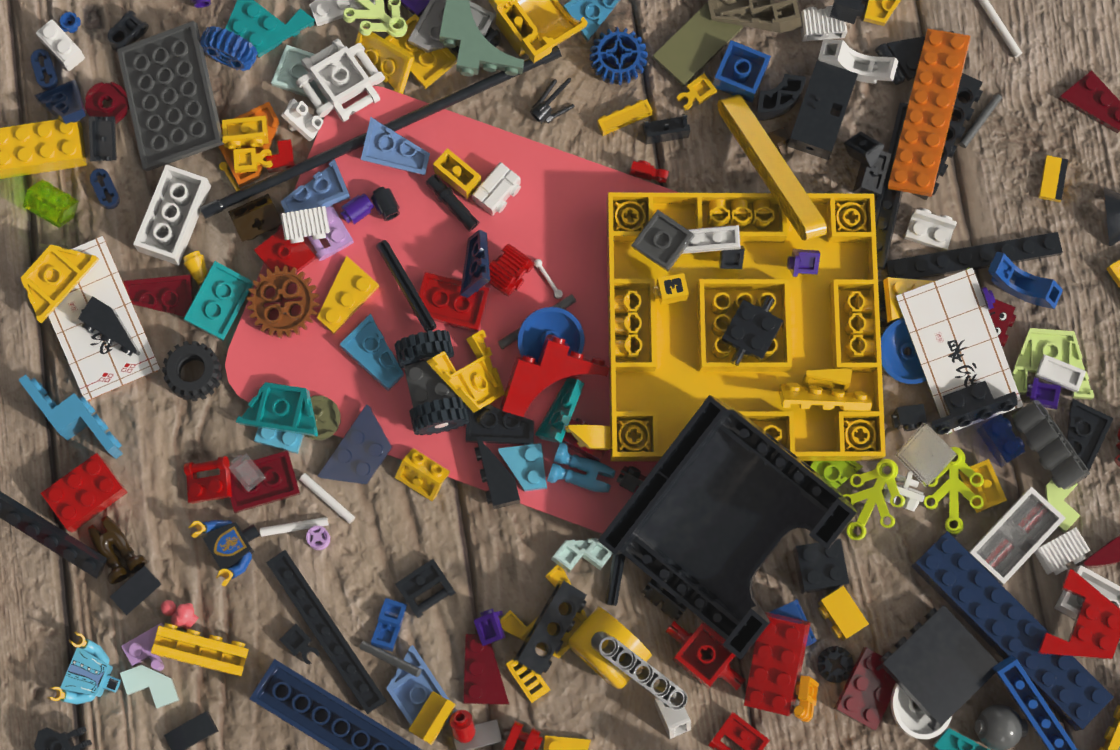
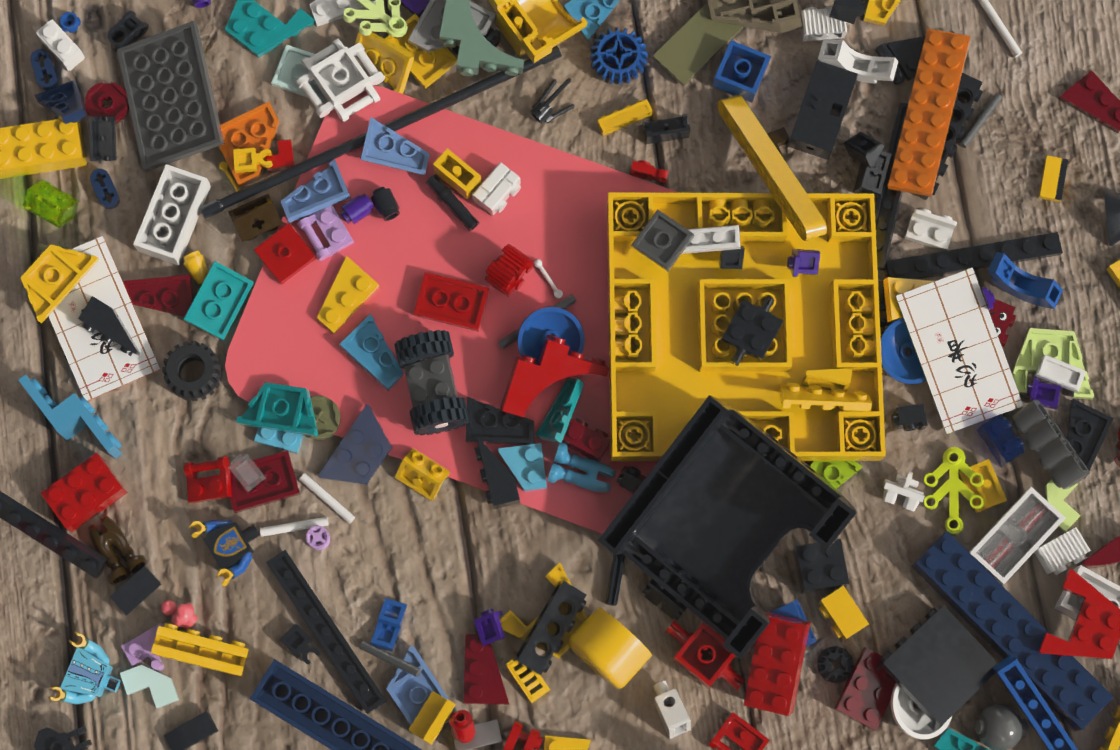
blue gear [200,26,258,71] -> none
yellow bracket [222,116,269,149] -> none
dark orange gear [247,265,320,338] -> none
white brick [280,206,330,244] -> none
white hips [281,98,324,141] -> none
black axle [376,240,436,332] -> none
black plate [395,559,456,618] -> none
yellow wing [427,329,505,413] -> none
dark blue wing [460,230,490,298] -> none
light aqua tile [551,538,613,573] -> none
yellow slope [565,425,612,450] -> none
dark grey beam [591,631,688,710] -> none
yellow brick [653,273,689,305] -> none
yellow plate [677,73,717,111] -> none
black brick [755,74,806,121] -> none
light orange plate [794,675,819,722] -> none
neon yellow plant [843,459,905,540] -> none
clear tile [895,423,957,487] -> none
black bracket [930,381,1018,435] -> none

